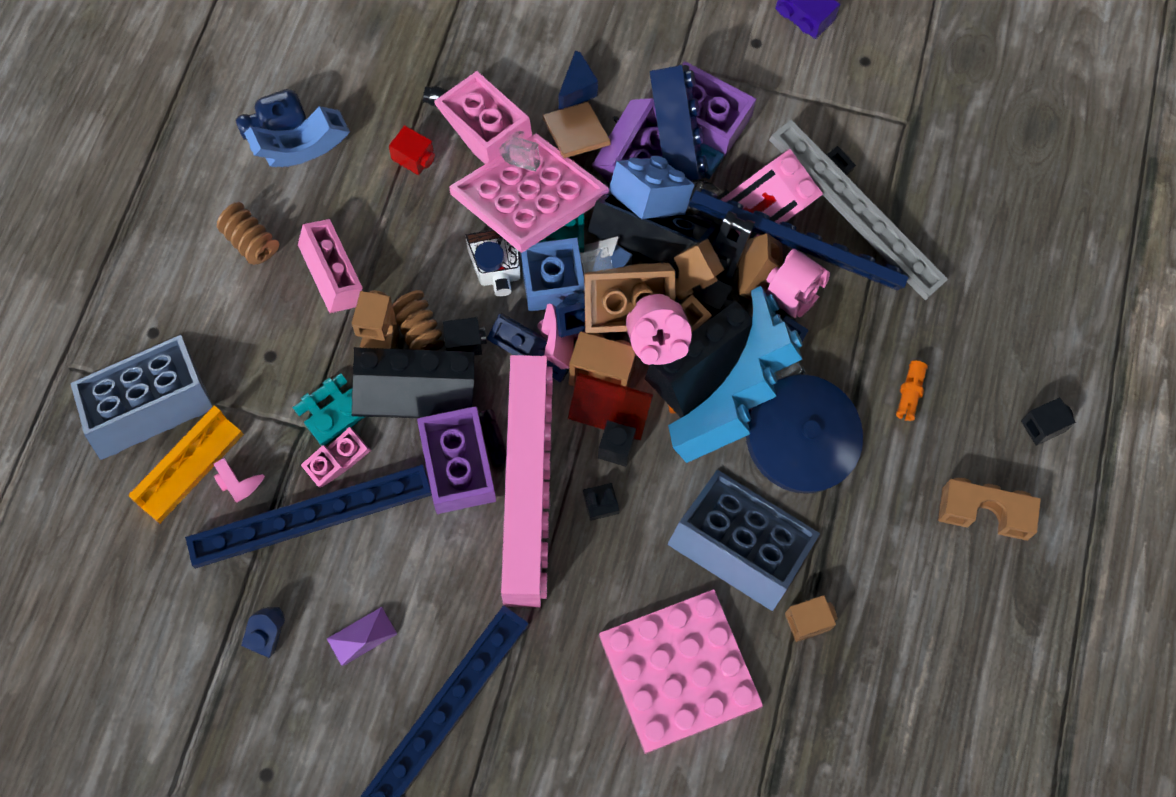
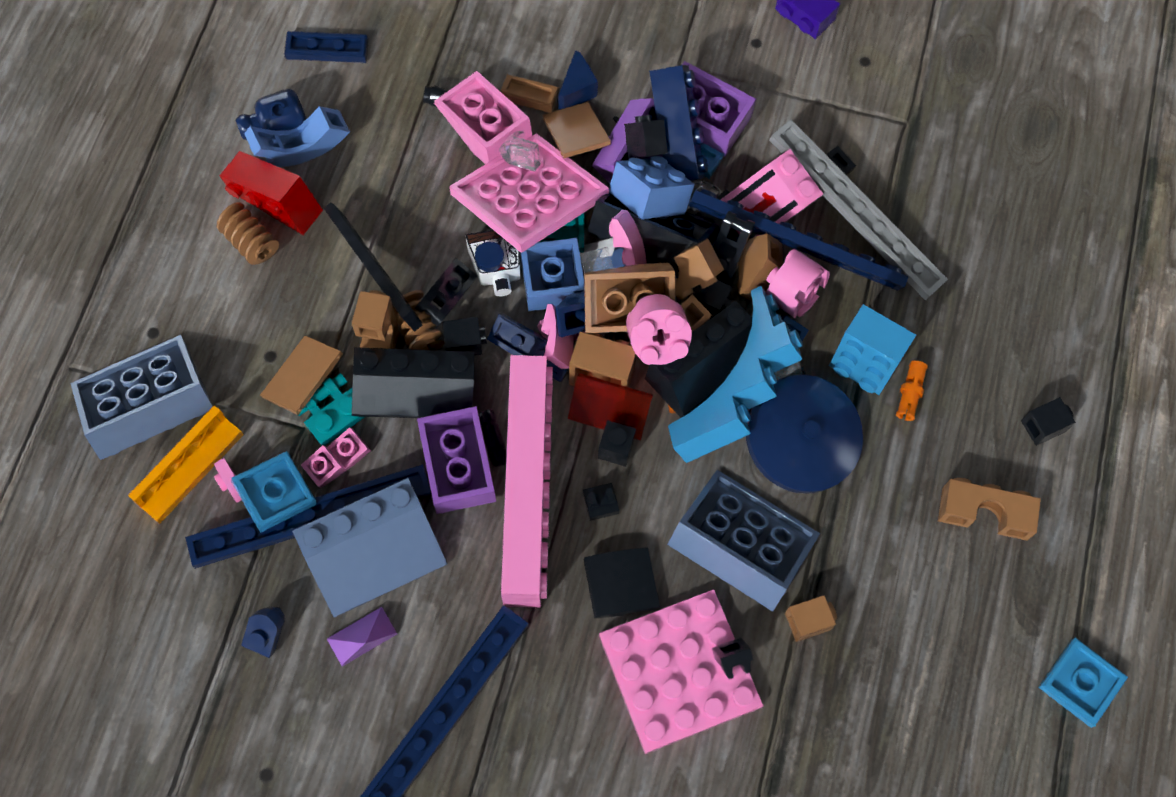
bright pink brick [298,219,363,313] -> none
red brick [389,125,435,175] -> none
none -> red wedge [219,151,323,235]
none -> dark azure tile [231,451,316,533]
none -> medium nougat piece [260,336,343,415]
none -> dark blue tile [284,31,368,63]
none -> sand blue slope [292,478,447,617]
none -> black tile [323,203,423,332]
none -> black plate [415,258,478,327]
none -> medium nougat tile [500,74,559,113]
none -> black slope [583,547,660,619]
none -> bright pink slope [609,210,647,266]
none -> black brick [624,115,668,158]
none -> black tile [712,638,754,679]
none -> dark azure brick [829,304,916,395]
none -> dark azure tile [1038,637,1128,728]

